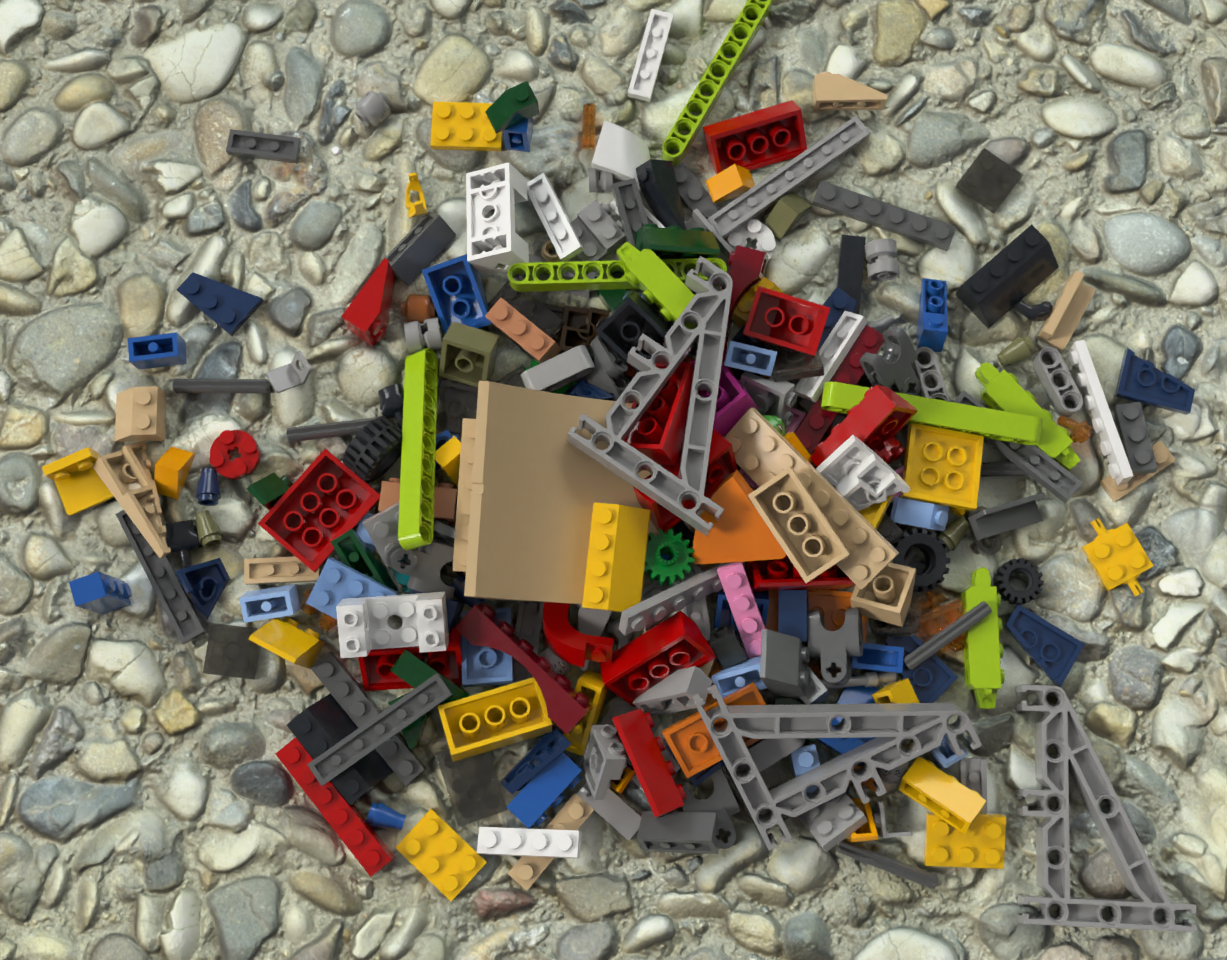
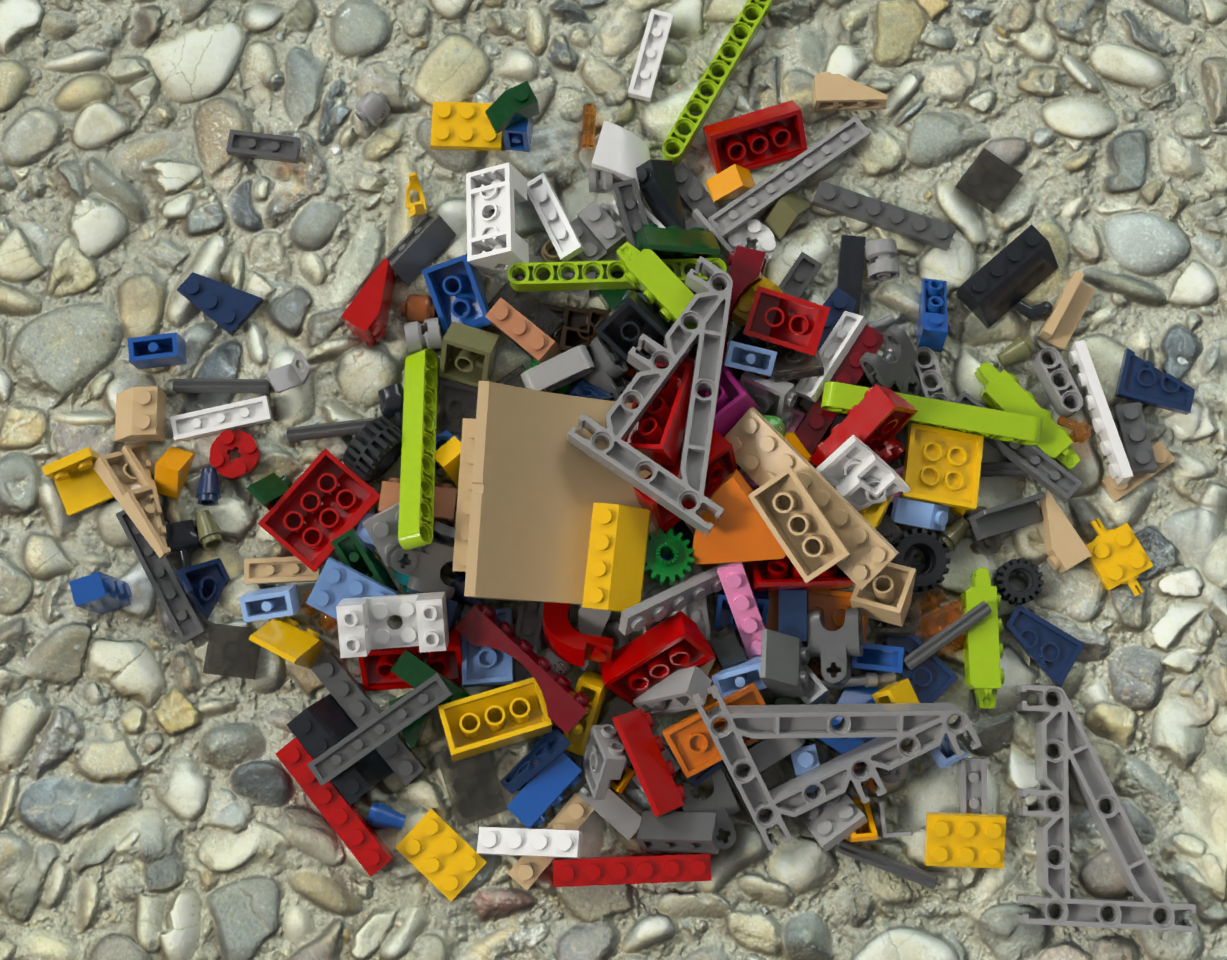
yellow brick [898,756,986,834] -> none
none -> white plate [170,396,273,442]
none -> red brick [553,853,712,887]
none -> dark grey plate [778,252,822,298]
none -> tan slope [1039,492,1091,574]

